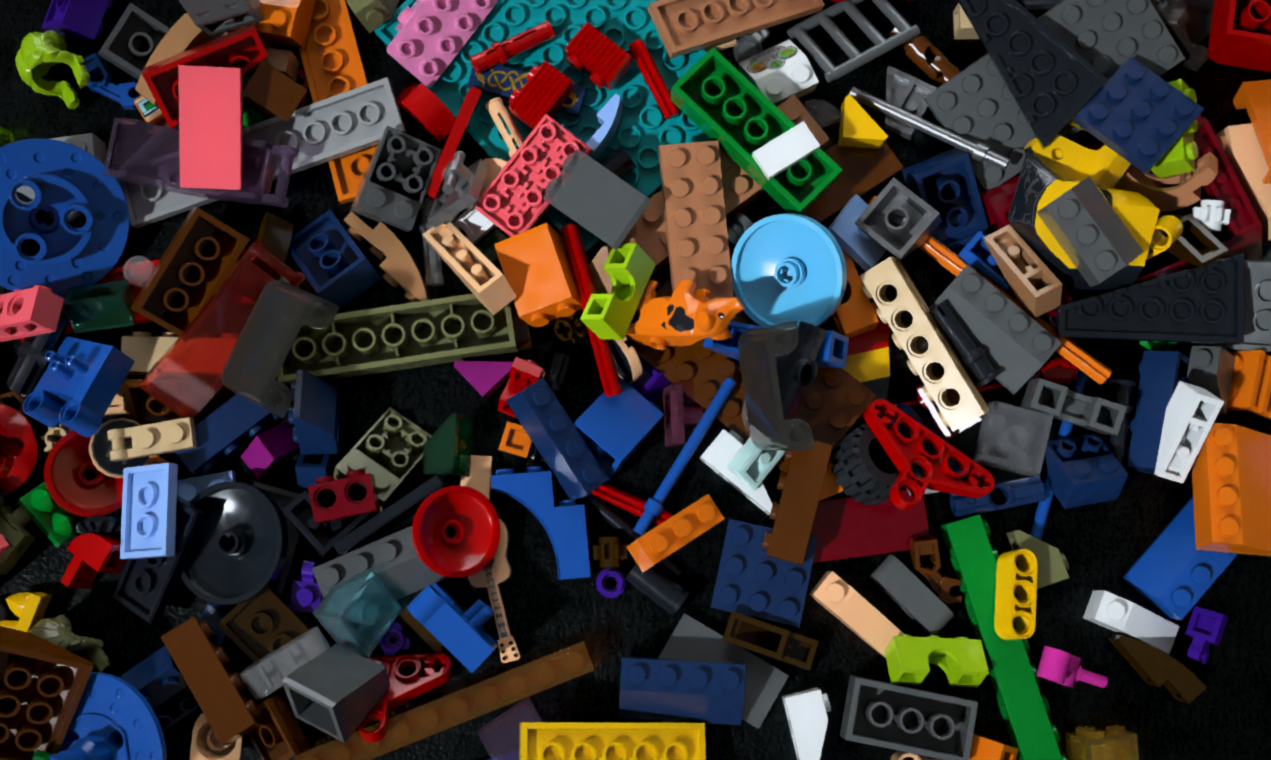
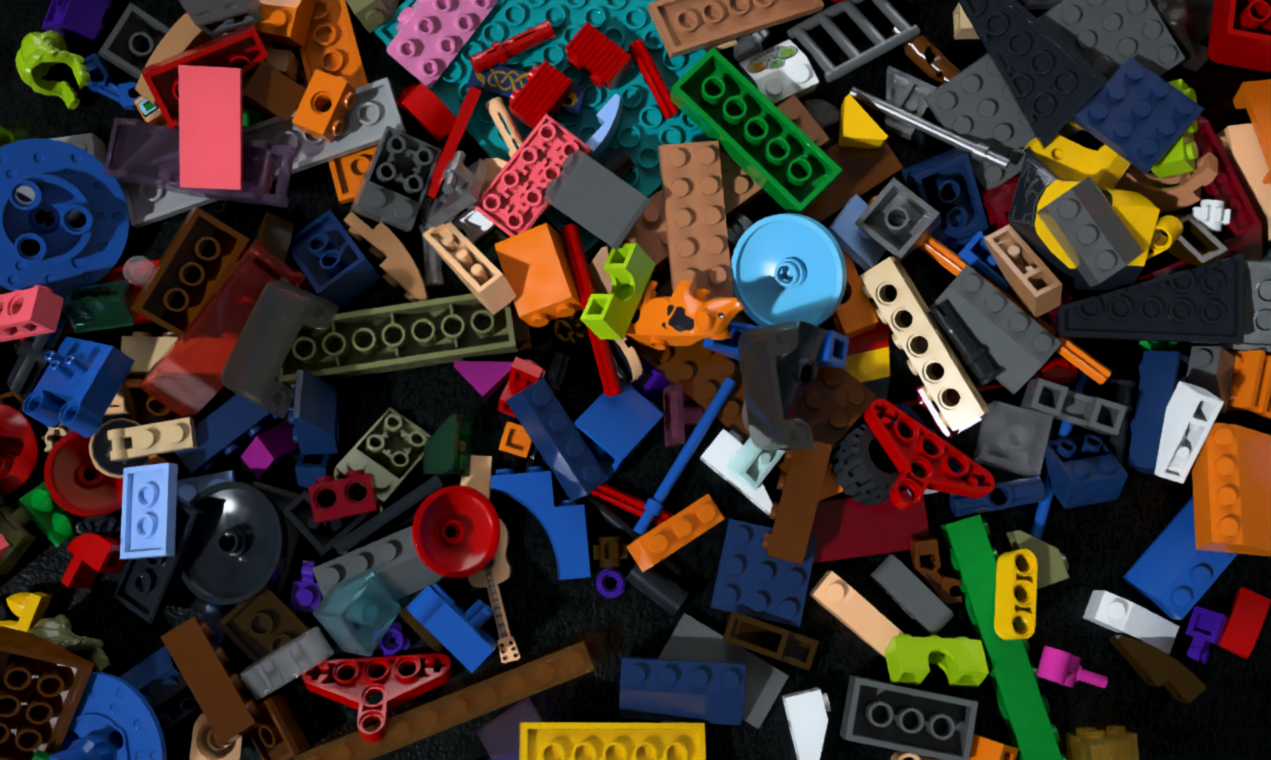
dark grey slope [282,643,391,743] -> none
white tile [752,121,820,180] -> none
none -> orange brick [292,69,356,143]
none -> red slope [1219,587,1271,659]

